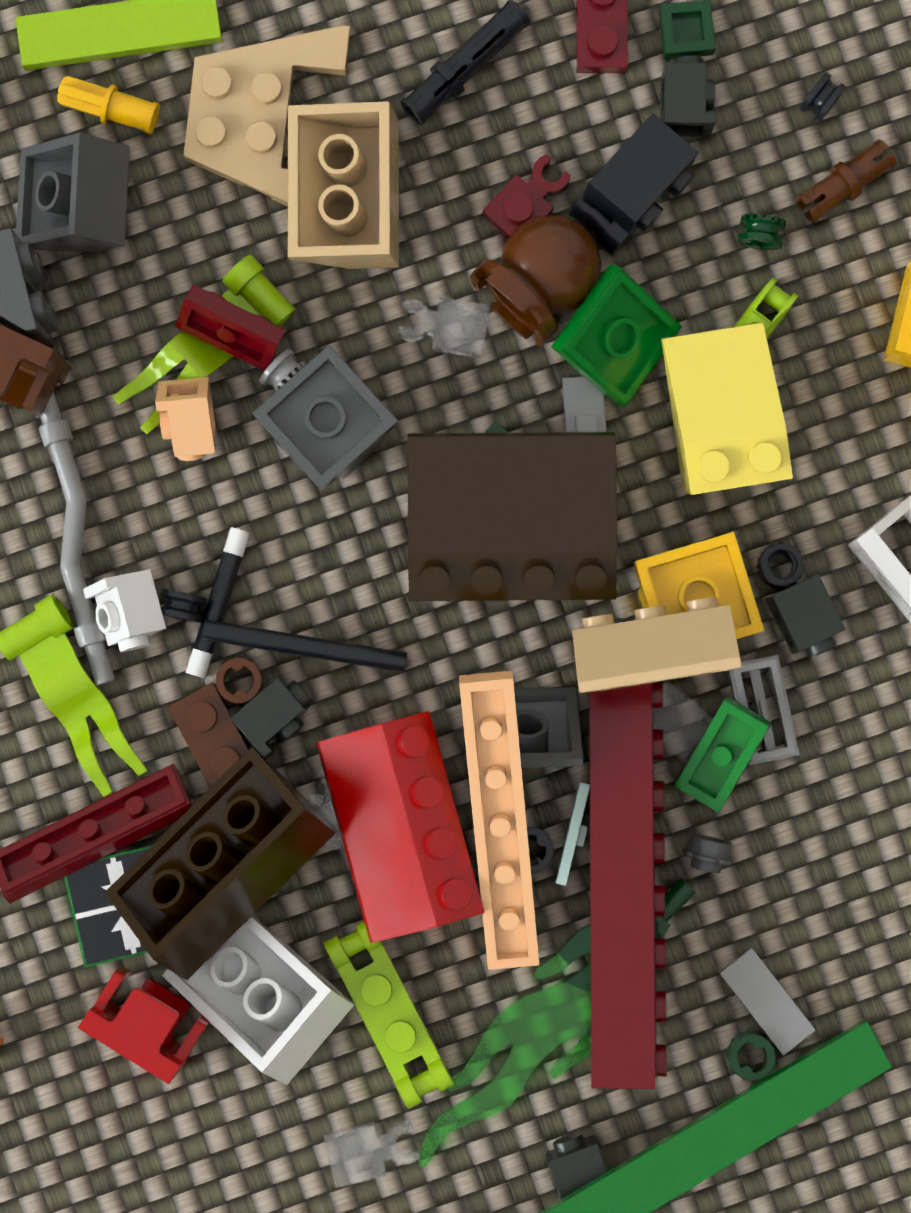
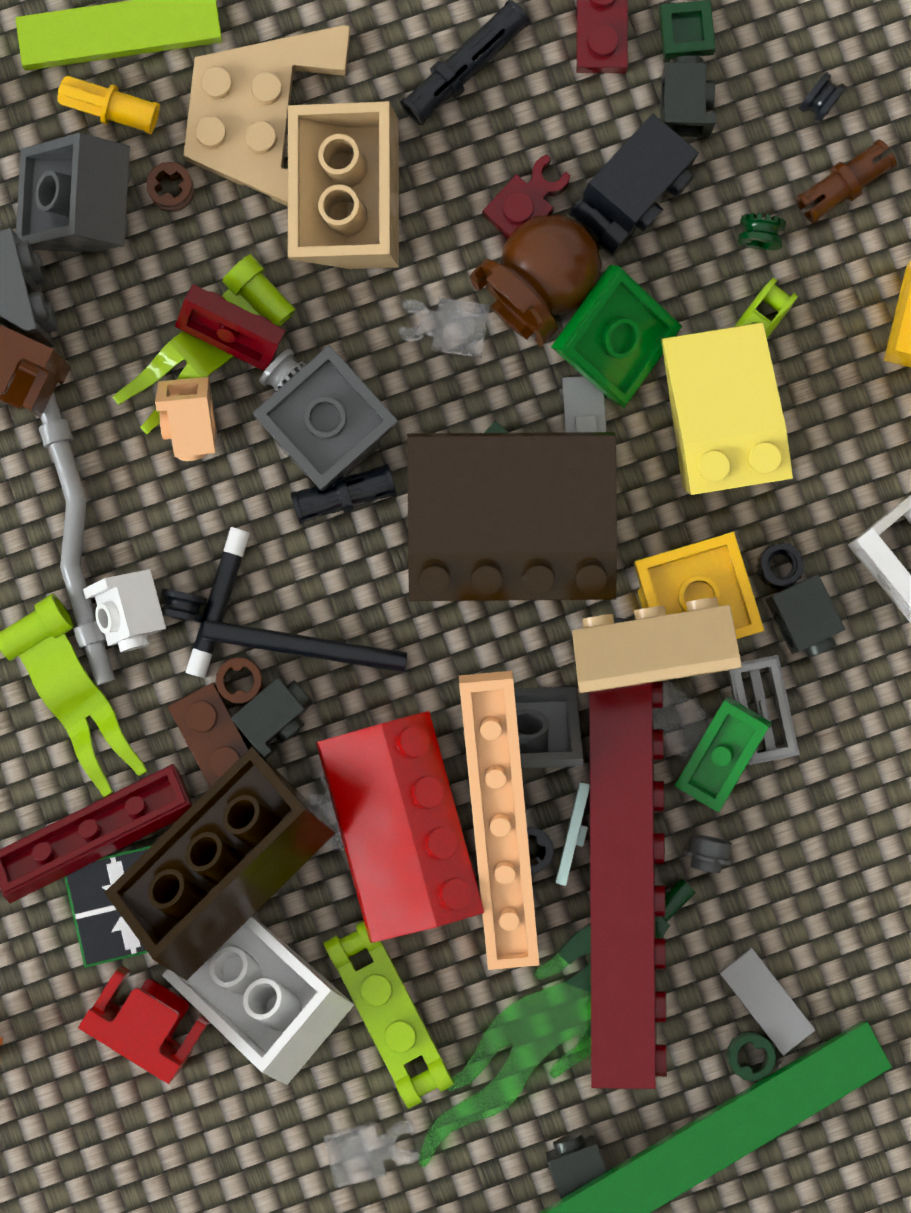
none -> reddish brown bush [146,162,194,212]
none -> black pin [290,464,397,524]

